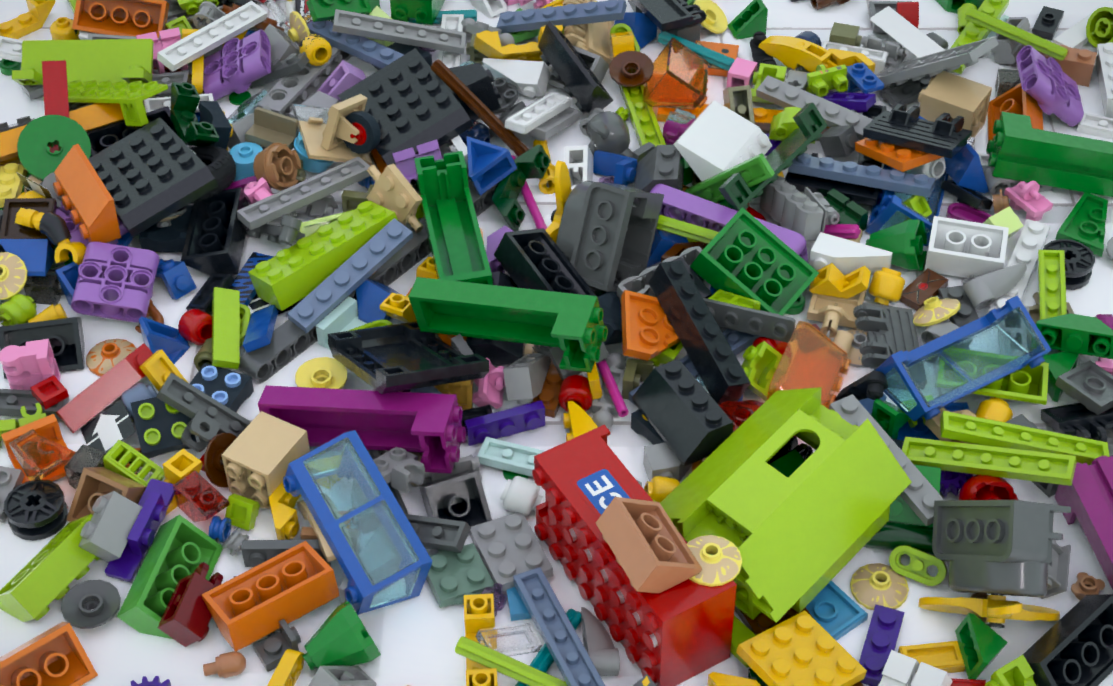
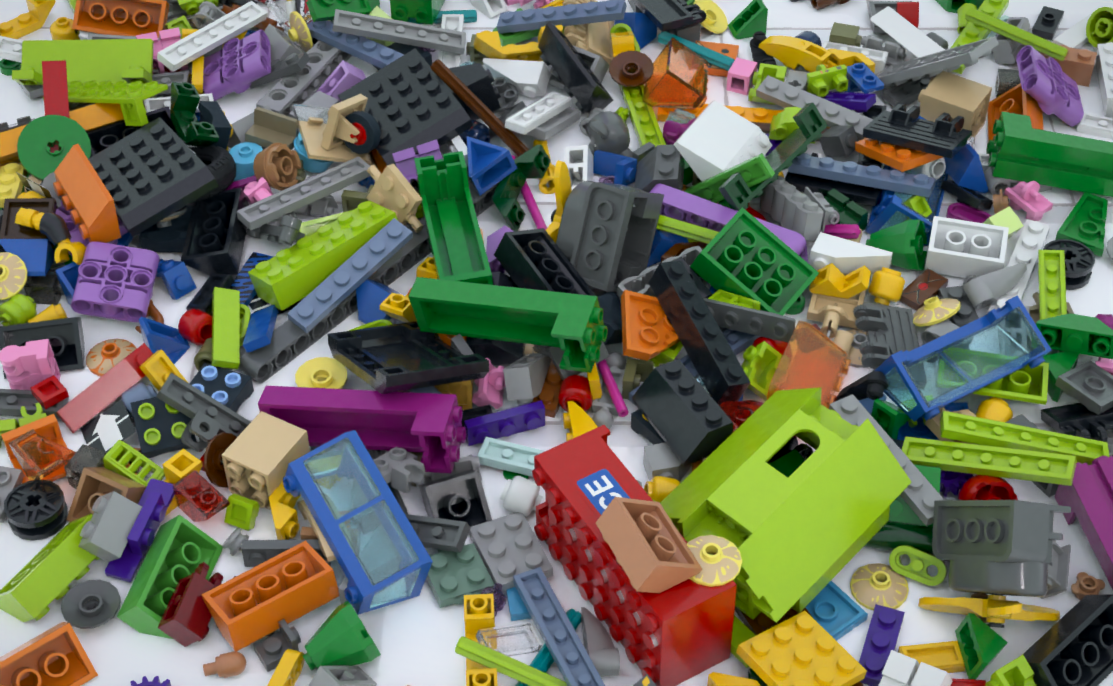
blue bush [209,516,231,543] -> none
clear light blue piece [227,89,268,124] -> none
green piece [229,91,251,105] -> none
yellow head [299,34,332,66] -> none
light aqua panel [316,297,367,350] -> none
light grey plate [461,18,515,47] -> none
olive slope [723,85,755,124] -> none

